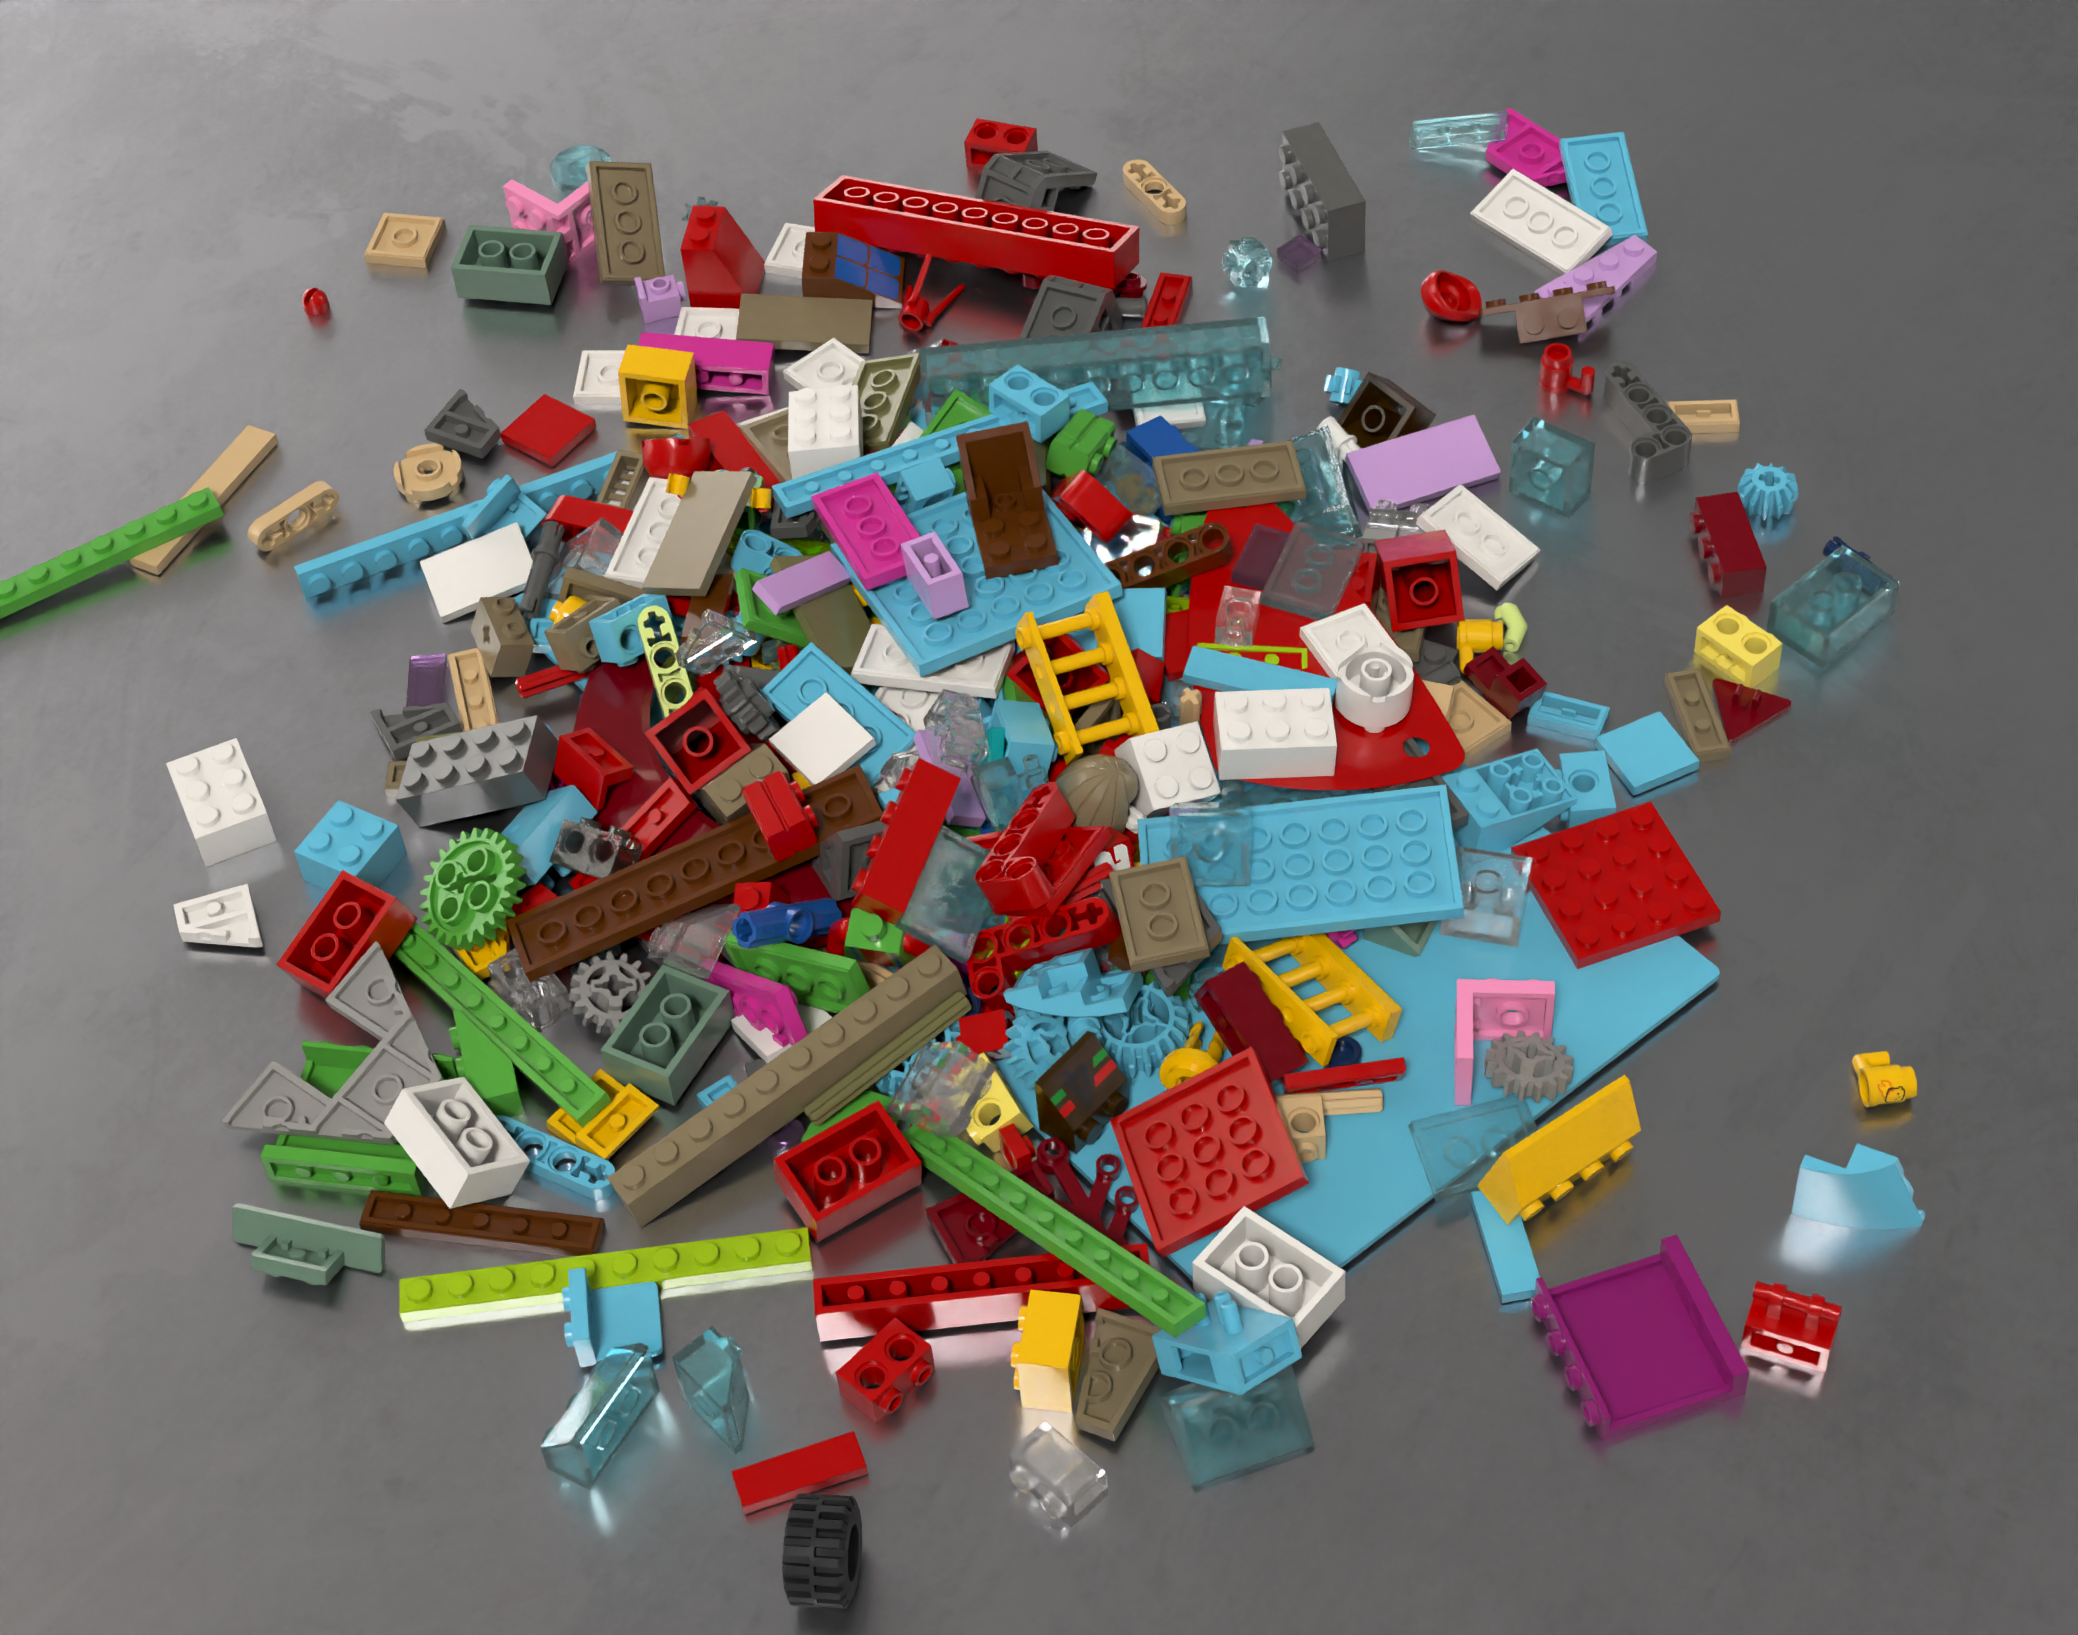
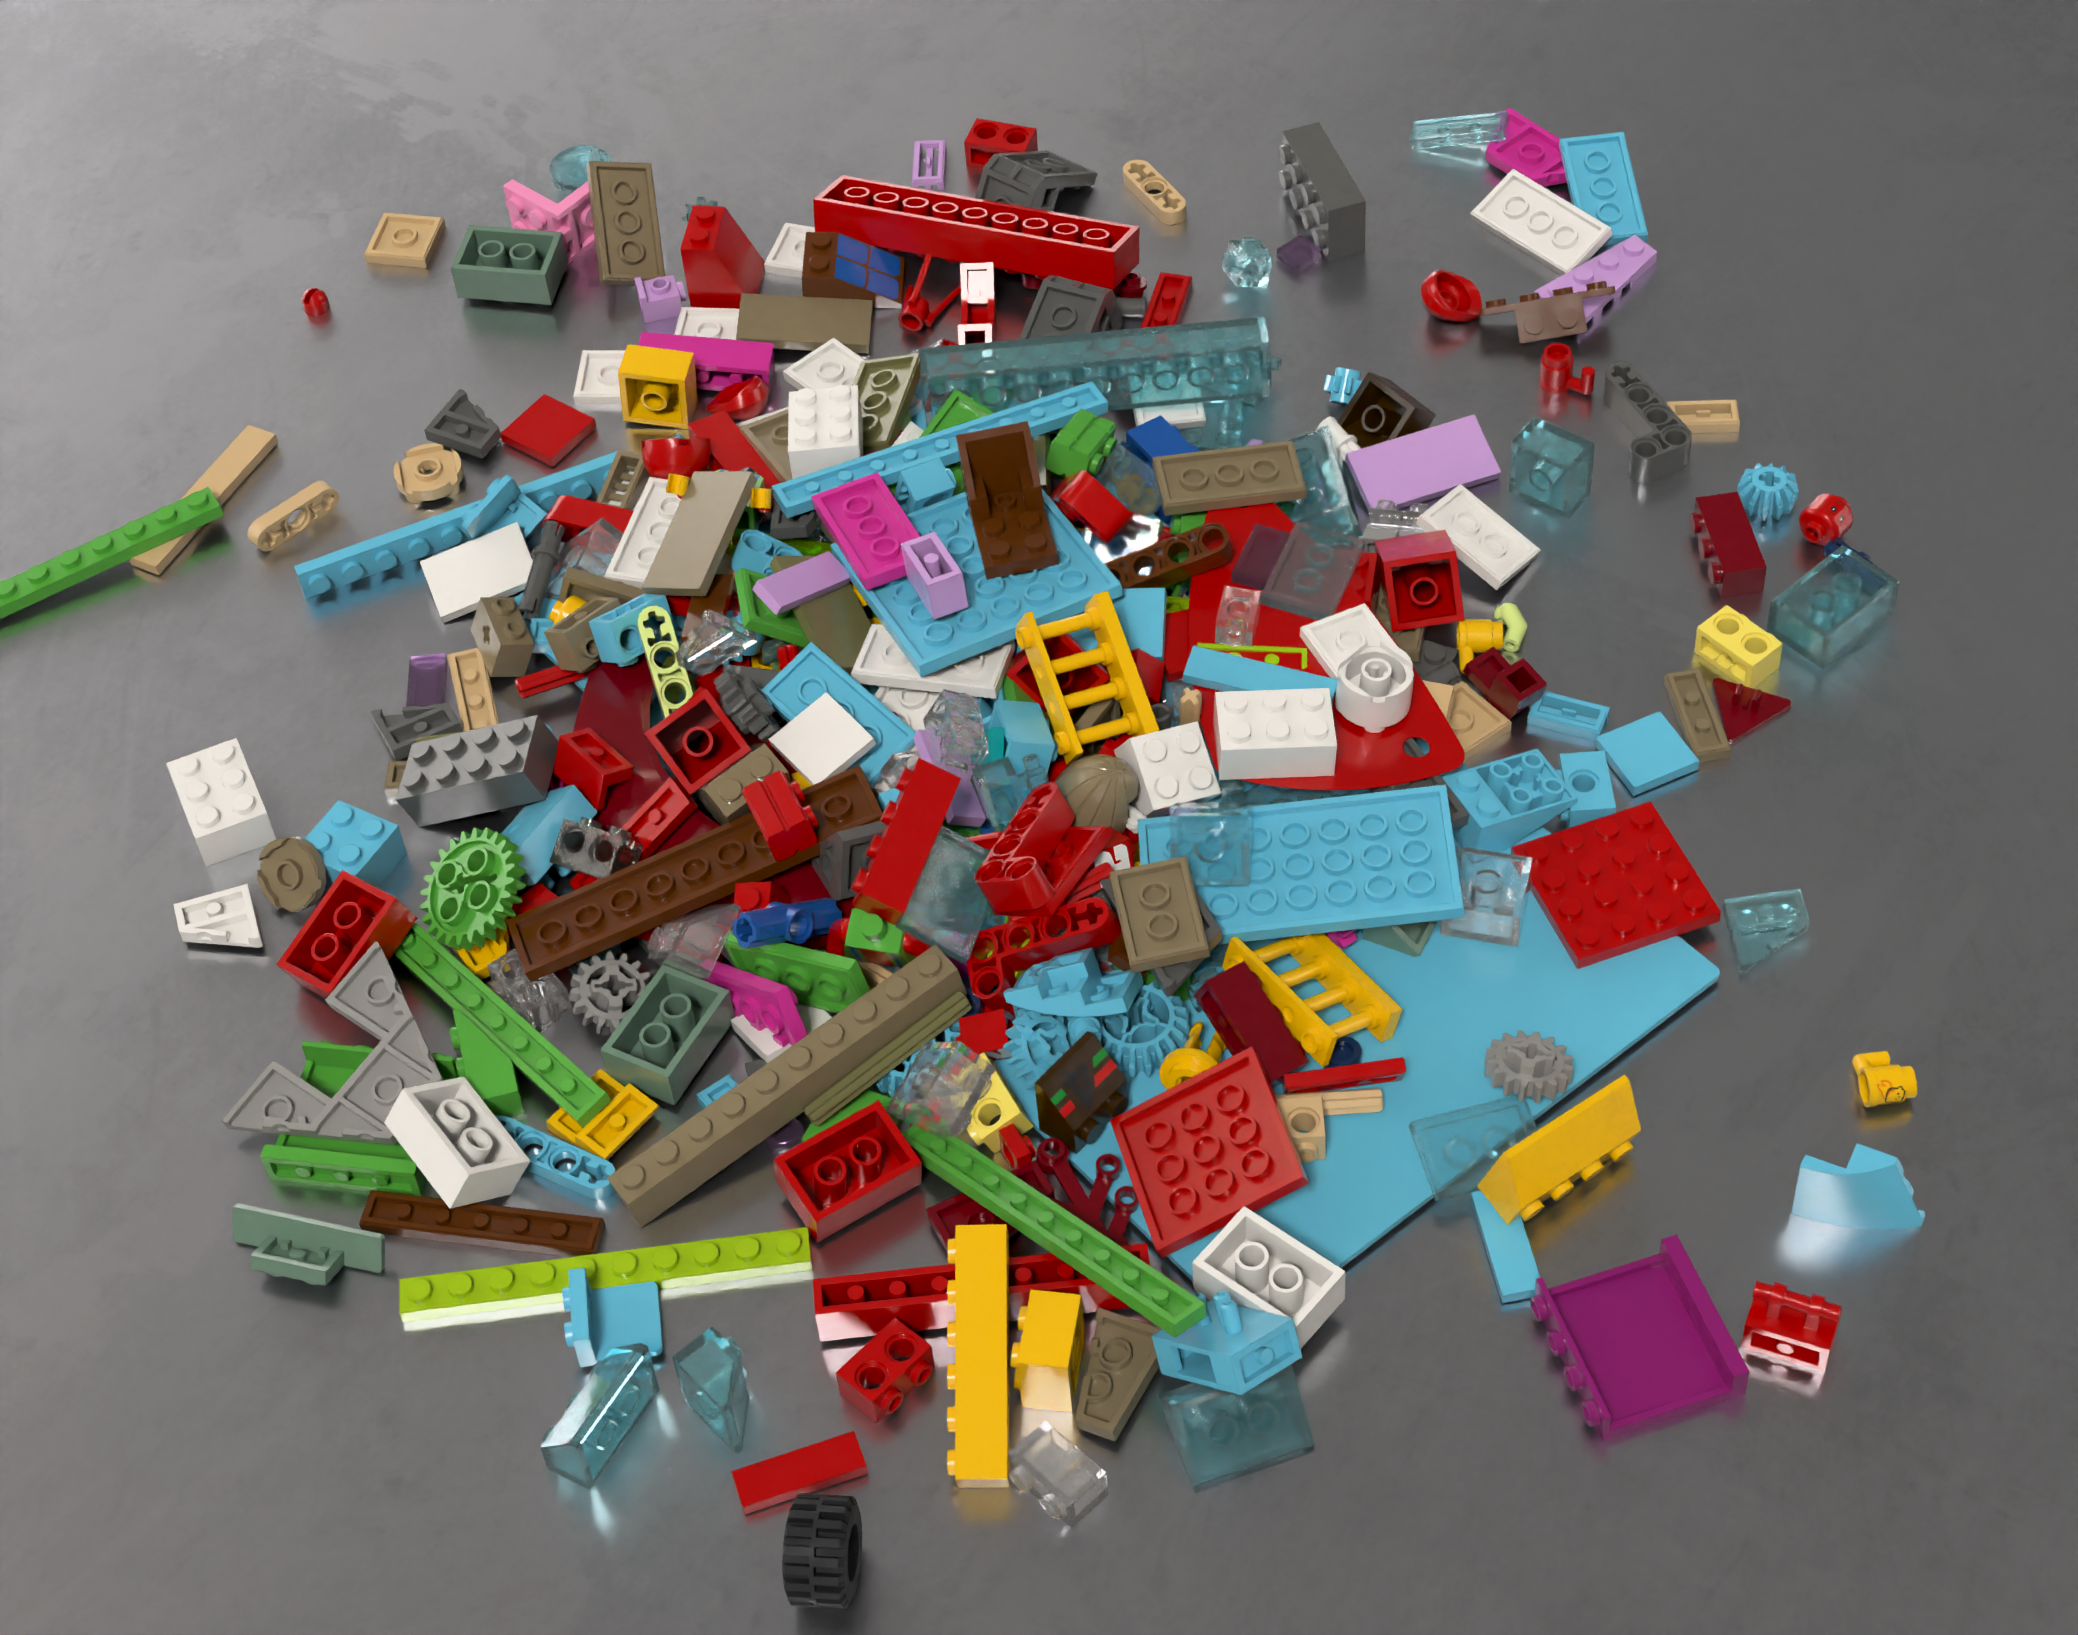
medium azure brick [989,364,1070,443] -> none
bright pink bracket [1454,978,1555,1106] -> none
none -> dark tan tile [257,836,326,912]
none -> red hat [706,375,769,421]
none -> lavender tile [912,140,947,190]
none -> yellow brick [947,1224,1010,1488]
none -> arch [958,262,996,359]
none -> clear light blue wing [1722,888,1810,972]
none -> red head [1799,493,1853,547]

